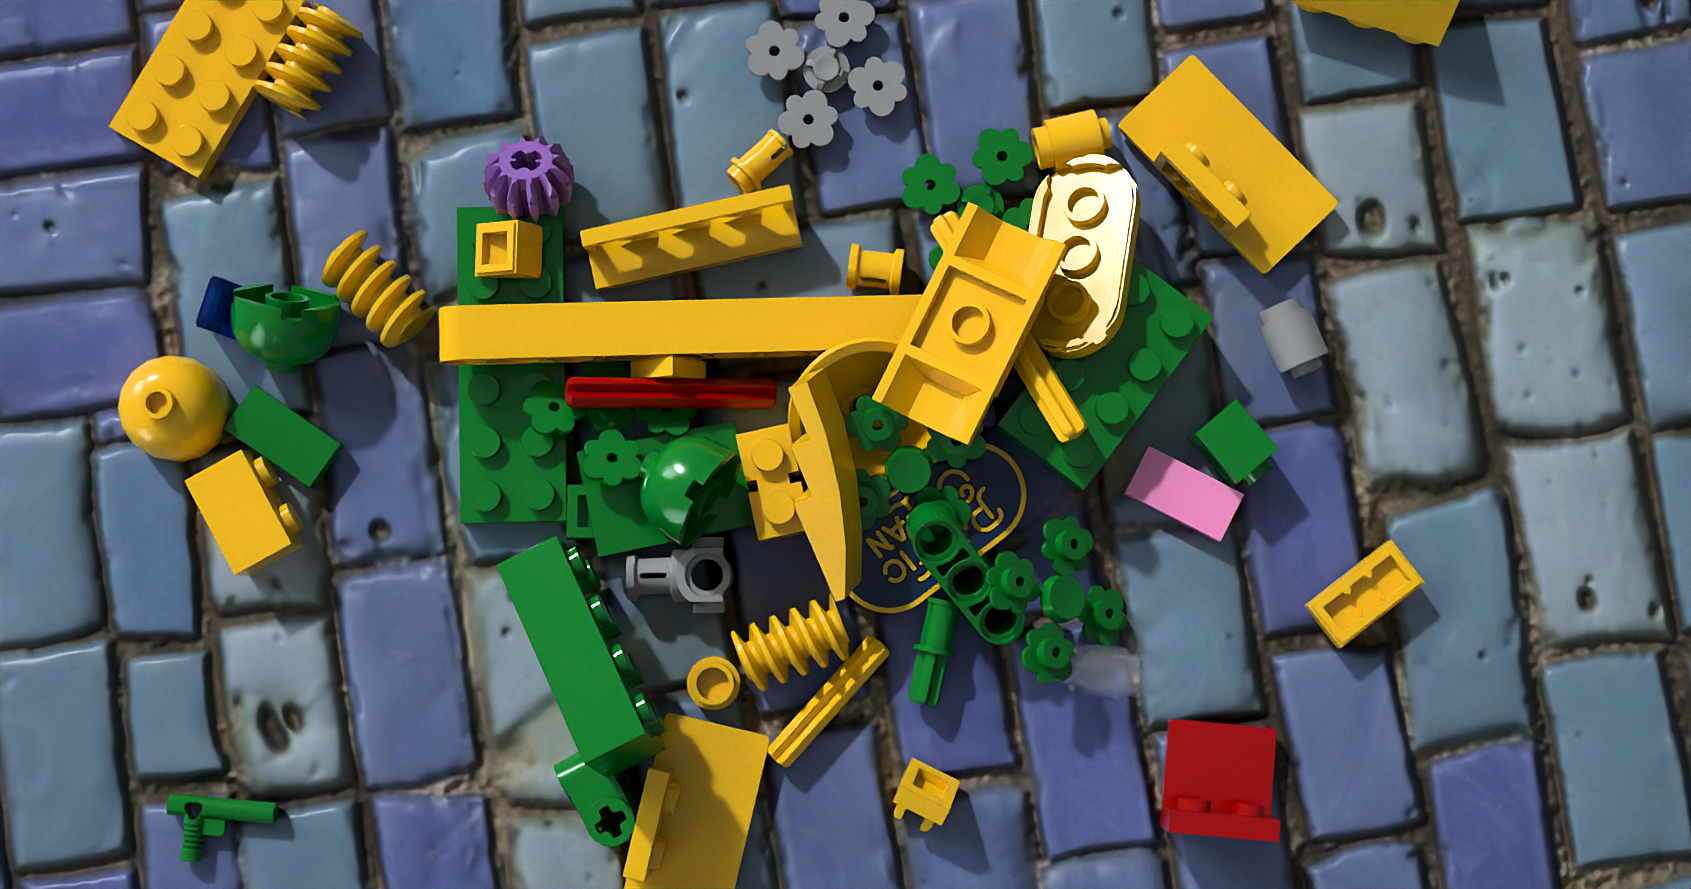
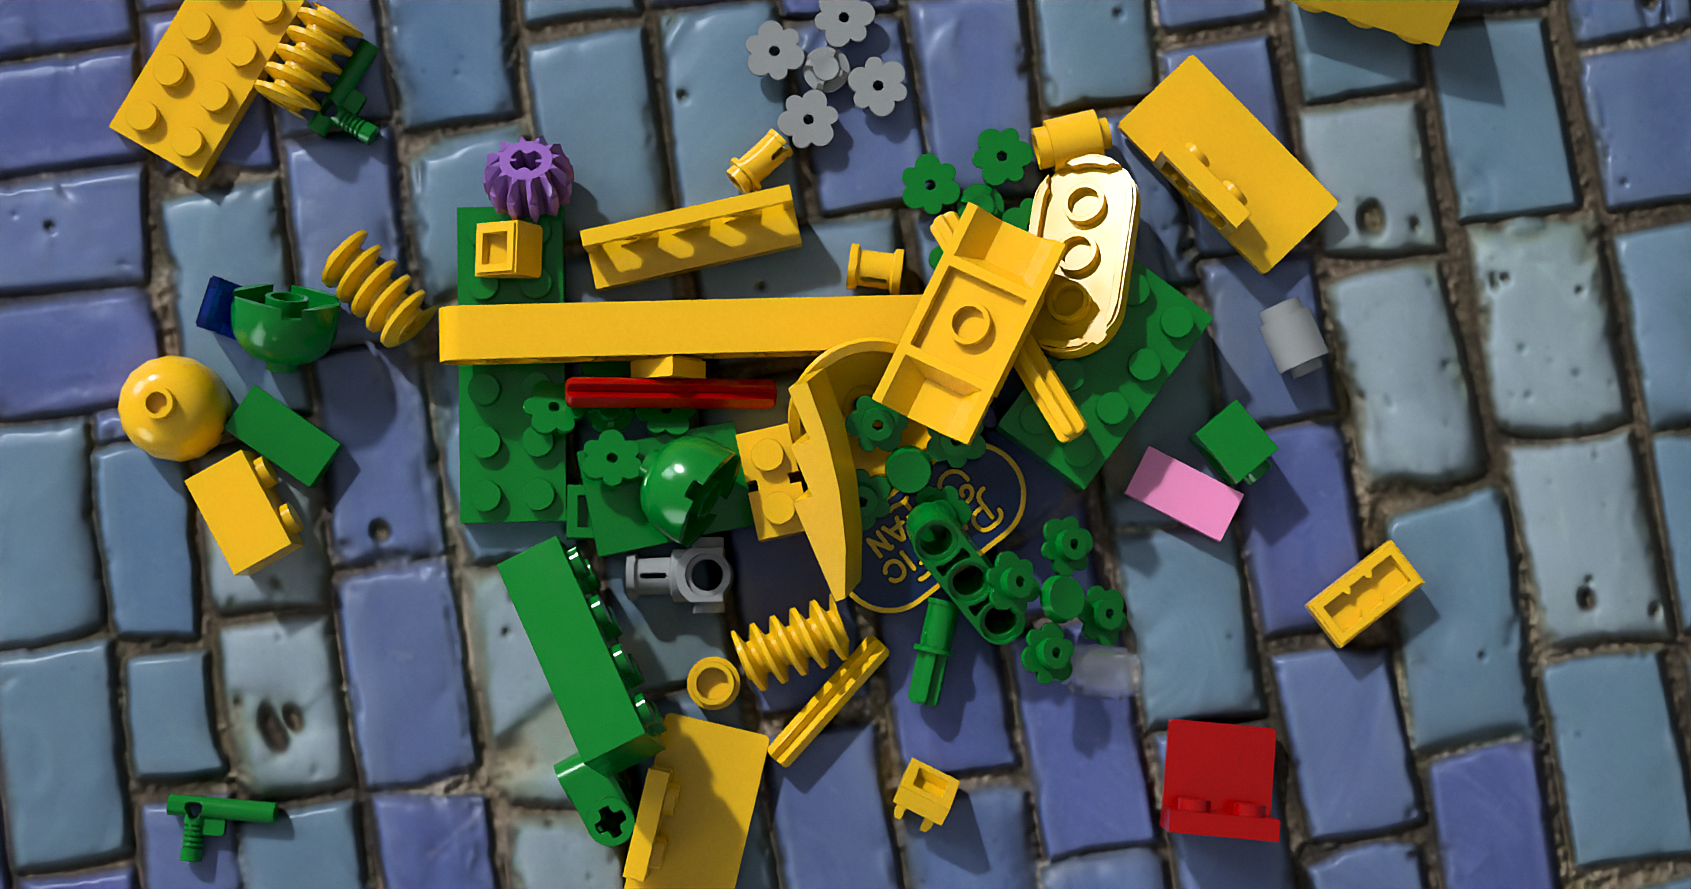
none -> green hose [307,38,380,146]

